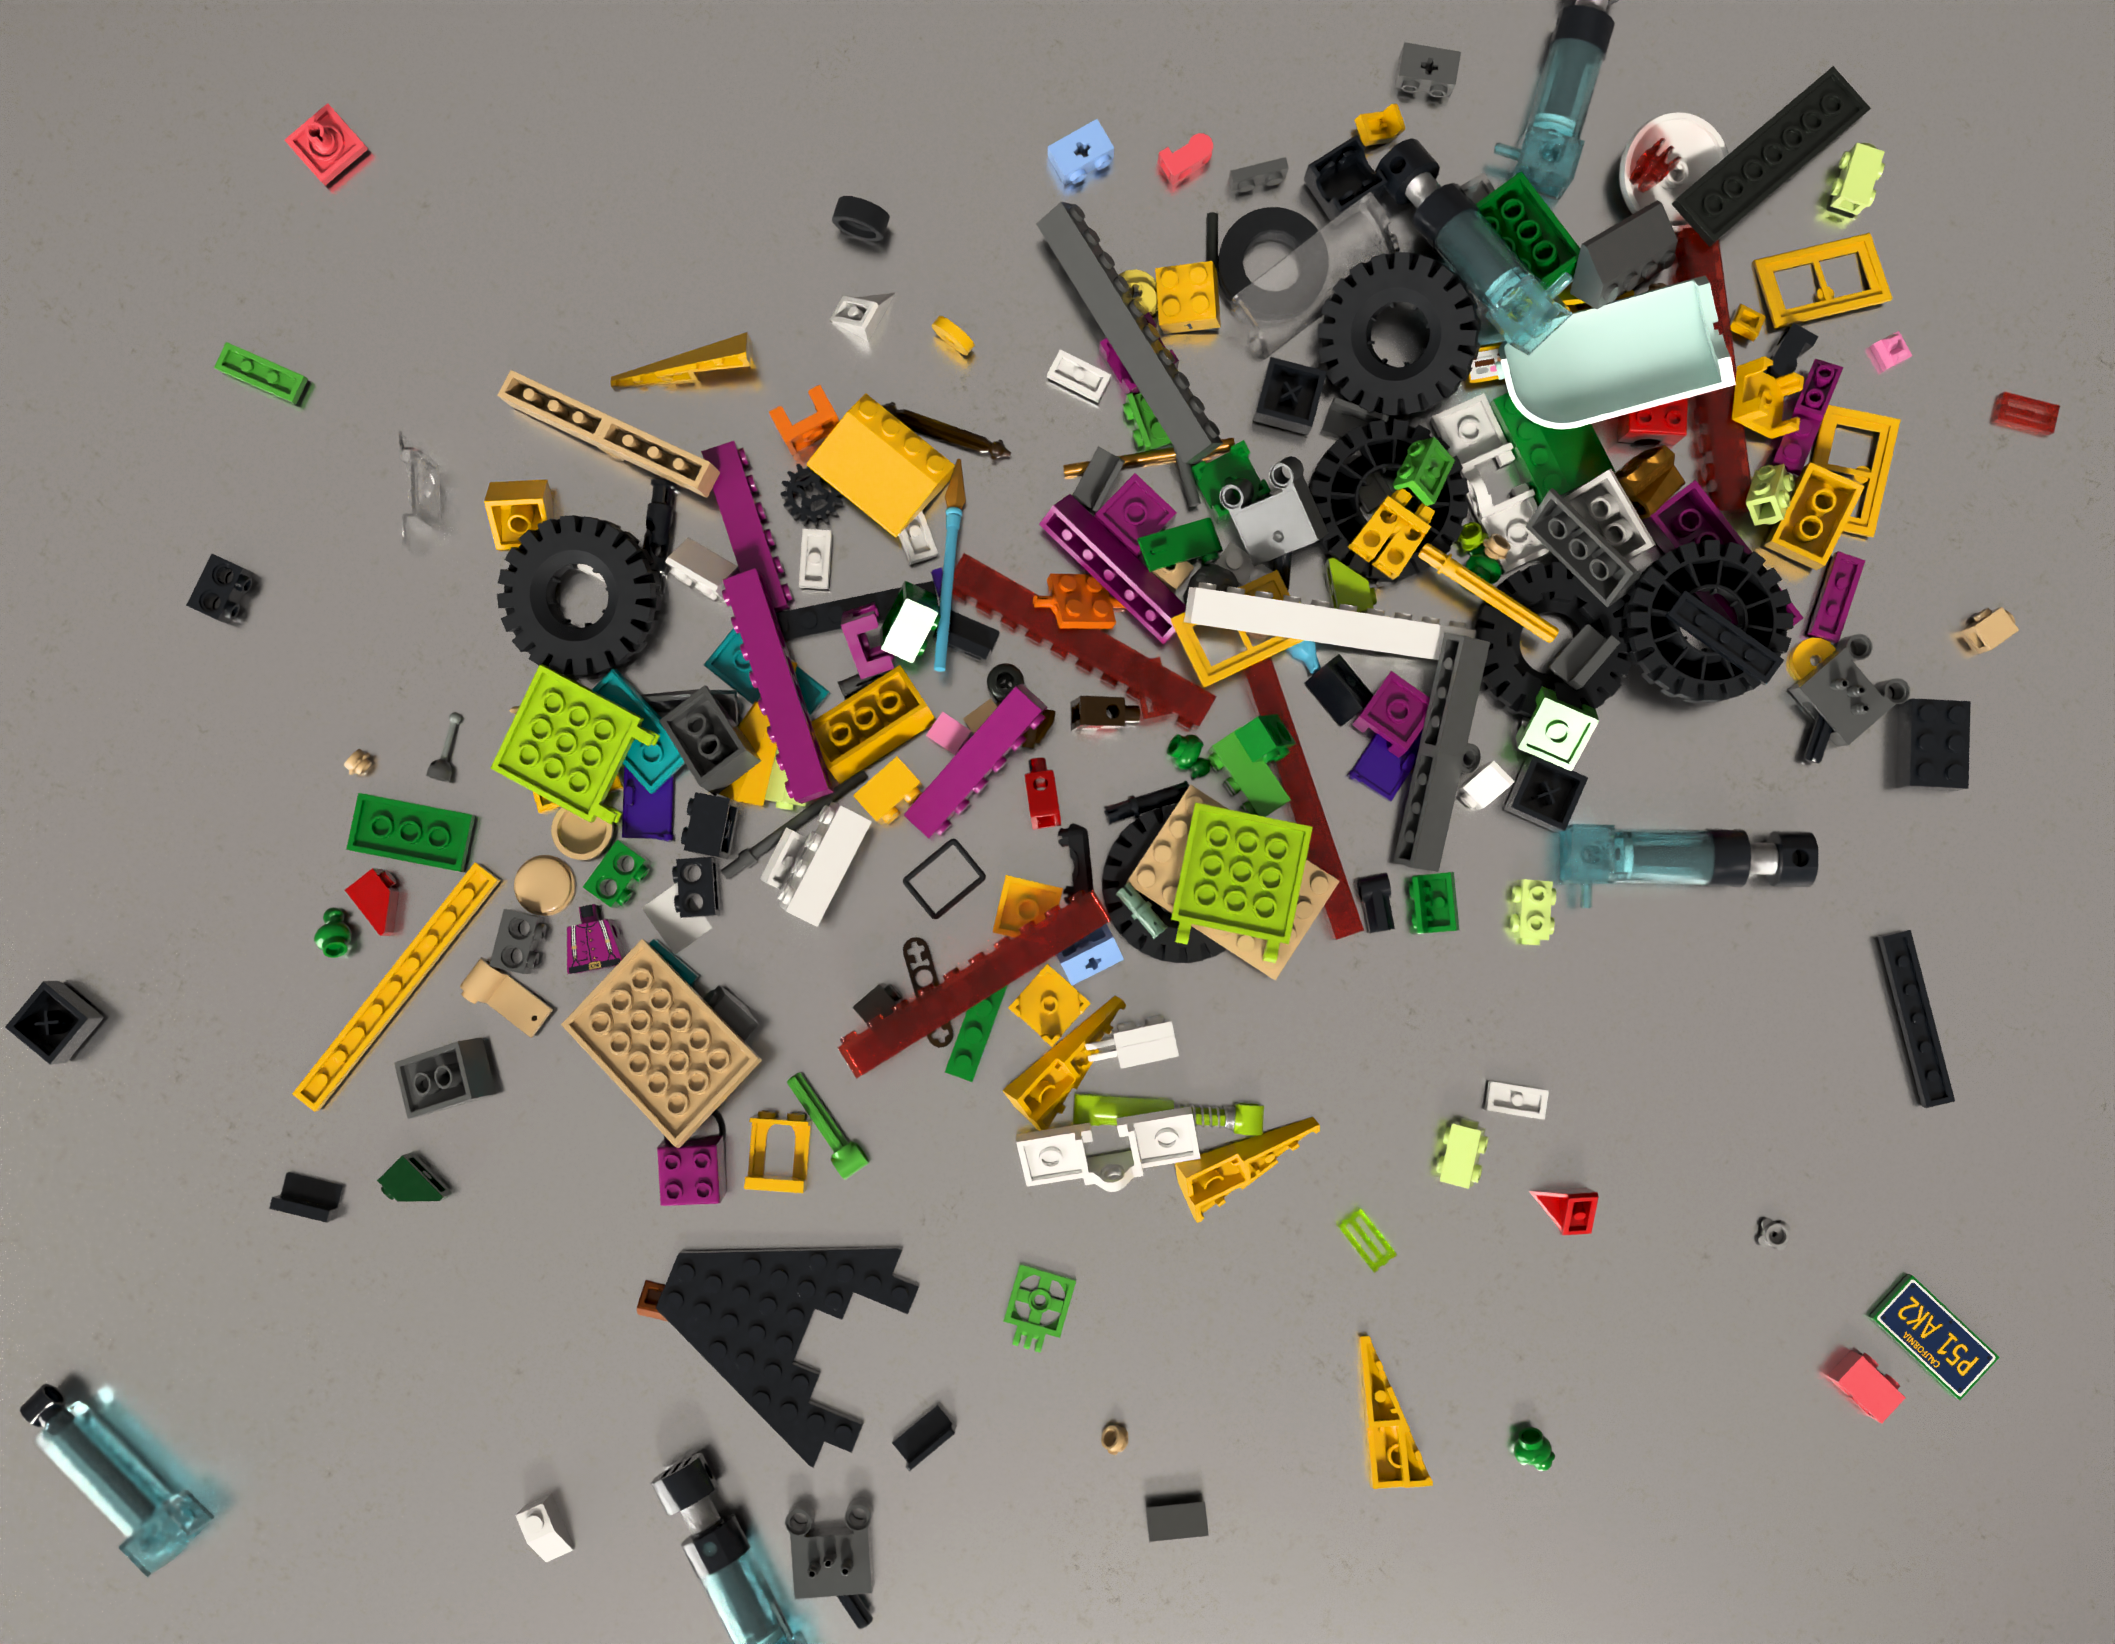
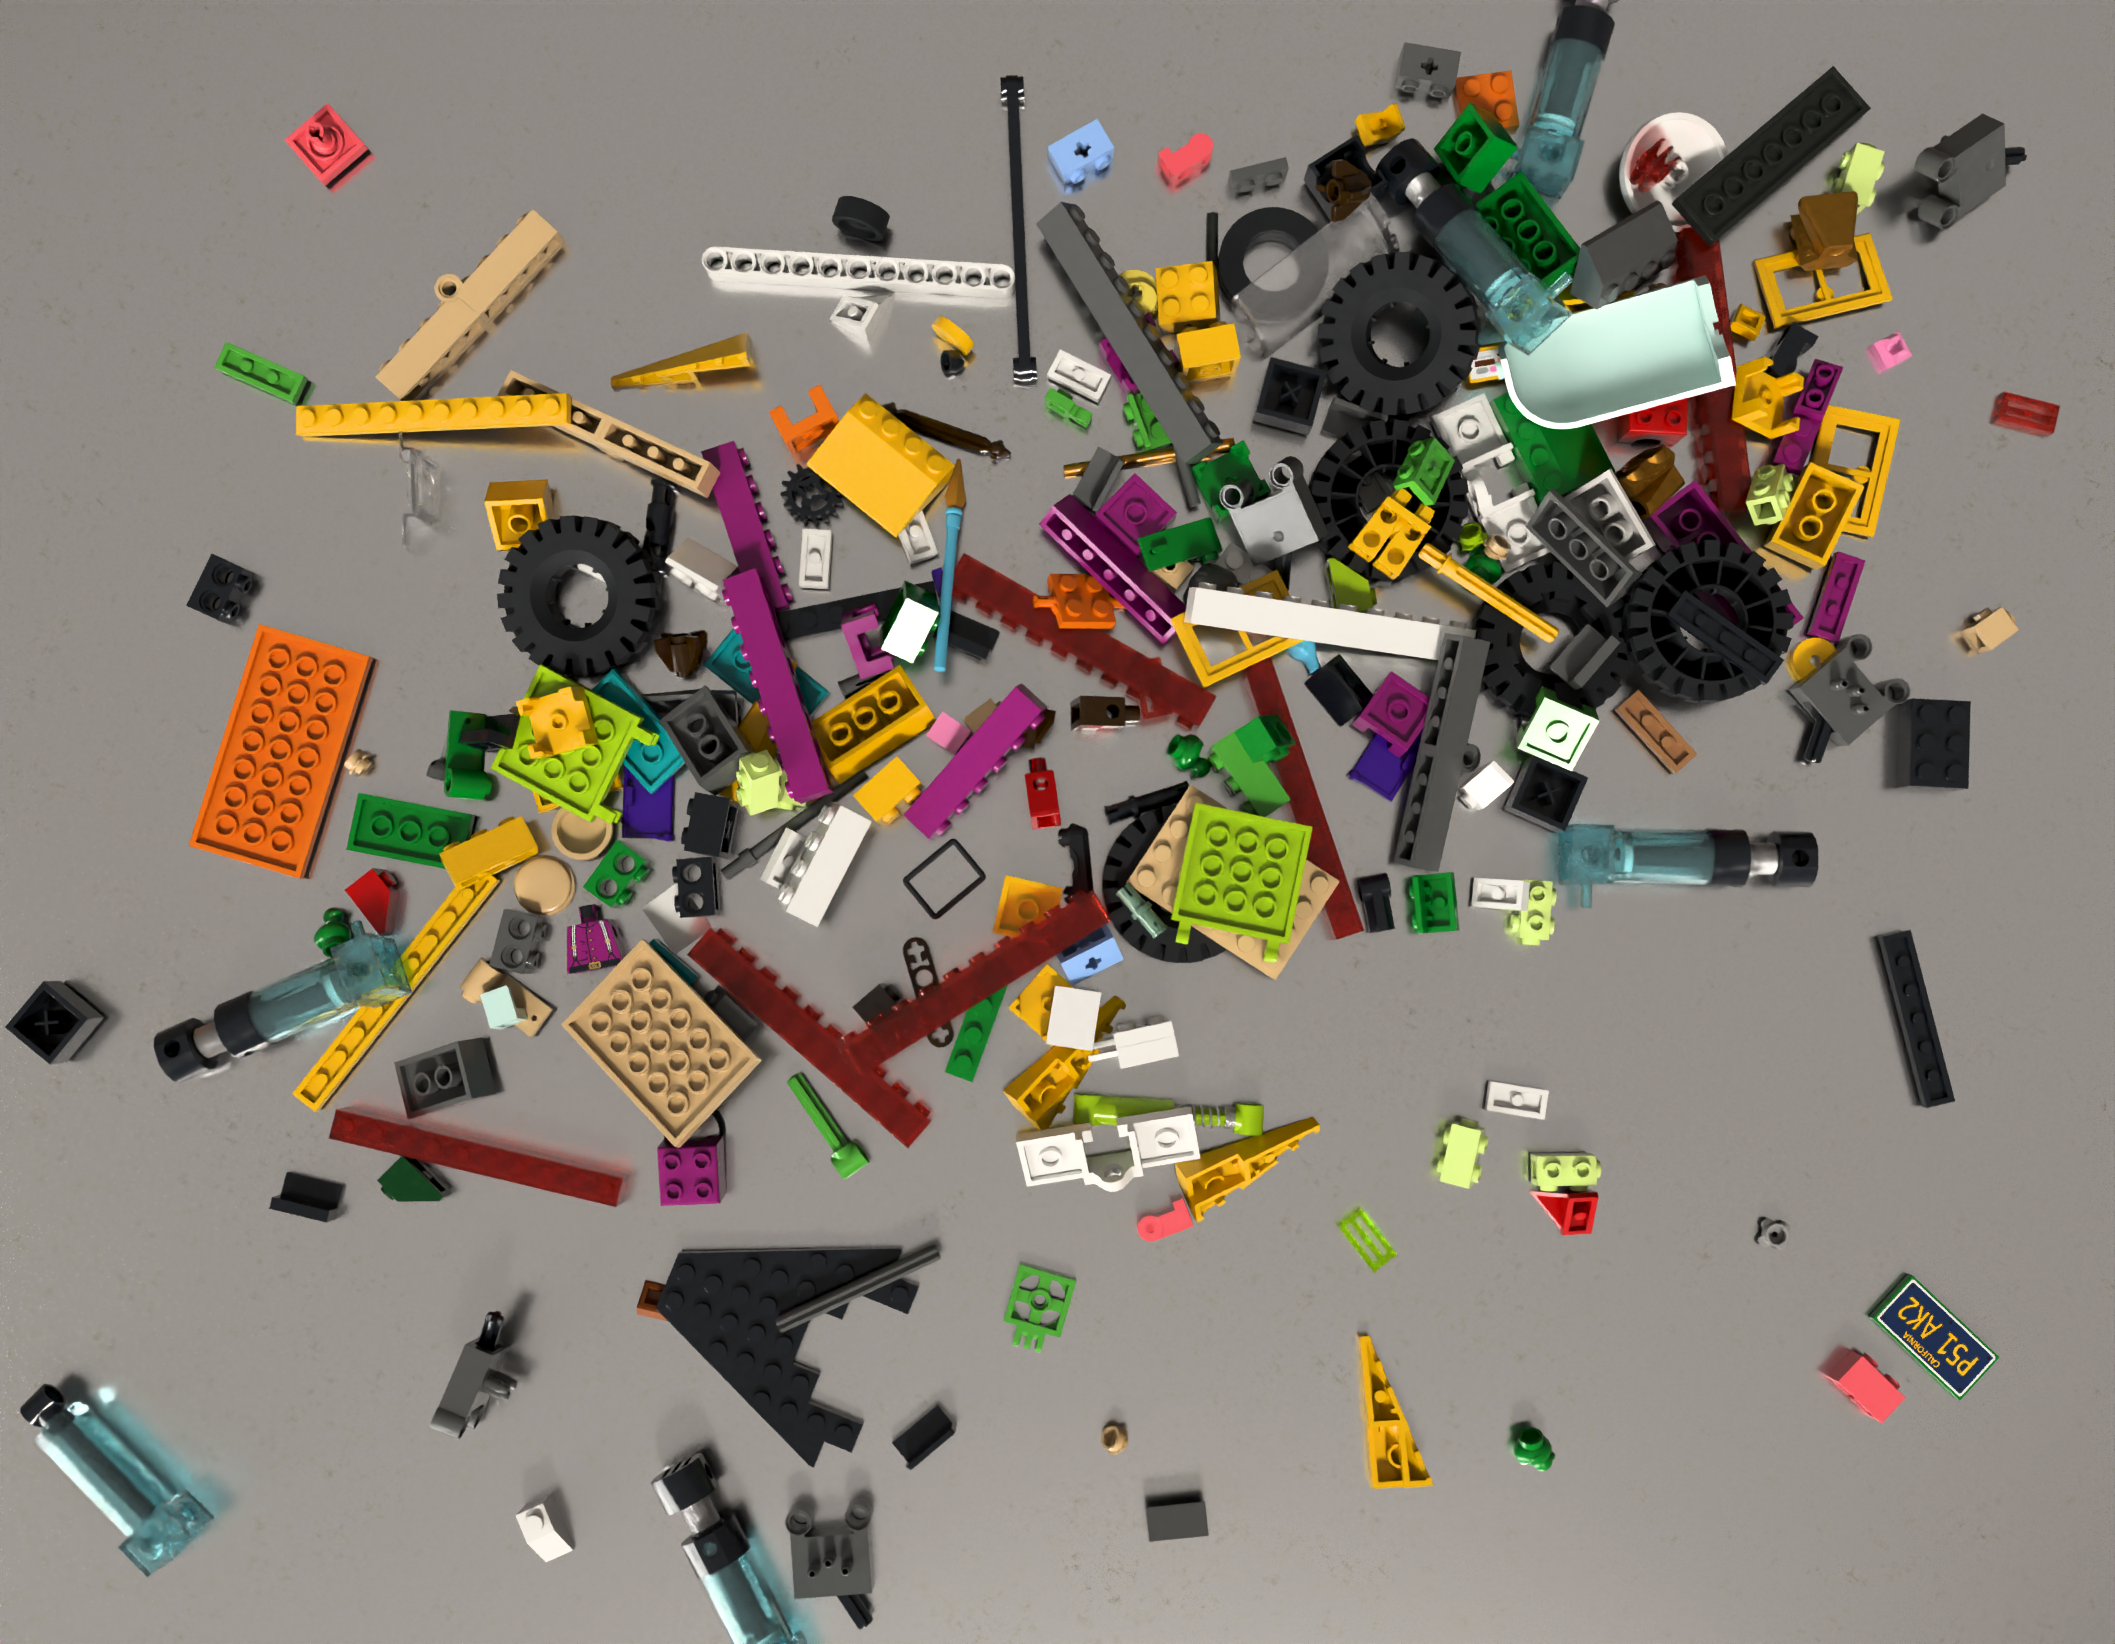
yellow panel [744,1111,812,1193] -> none
pearl dark grey head [987,663,1025,702] -> none
none -> clear light blue piece [154,920,412,1083]
none -> orange plate [188,624,373,879]
none -> yellow plate [296,393,571,437]
none -> clear red brick [329,1107,630,1207]
none -> tan hinge [375,209,564,401]
none -> dark grey piece [430,1310,518,1439]
none -> yellow brick [439,816,538,891]
none -> green door [444,710,492,800]
none -> black panel [458,714,520,751]
none -> light aqua panel [480,986,528,1030]
none -> yellow panel [516,686,598,759]
none -> dark brown brick [654,630,706,677]
none -> clear red brick [687,928,933,1148]
none -> white beam [702,247,1015,299]
none -> yellowish green brick [736,749,782,816]
none -> dark grey axle [775,1245,941,1332]
none -> black hinge [940,350,965,374]
none -> black piece [1000,75,1037,382]
none -> bright green plate [1044,388,1093,428]
none -> white sticker [1046,986,1101,1051]
none -> coral leg [1137,1195,1194,1242]
none -> yellow brick [1174,321,1241,382]
none -> dark brown brick [1316,159,1372,222]
none -> green brick [1434,102,1518,194]
none -> orange plate [1454,70,1520,131]
none -> white plate [1471,877,1530,911]
none -> yellowish green brick [1530,1153,1601,1191]
none -> medium nougat plate [1615,689,1697,774]
none -> pearl gold piece [1790,191,1858,271]
none -> dark grey piece [1915,114,2027,230]

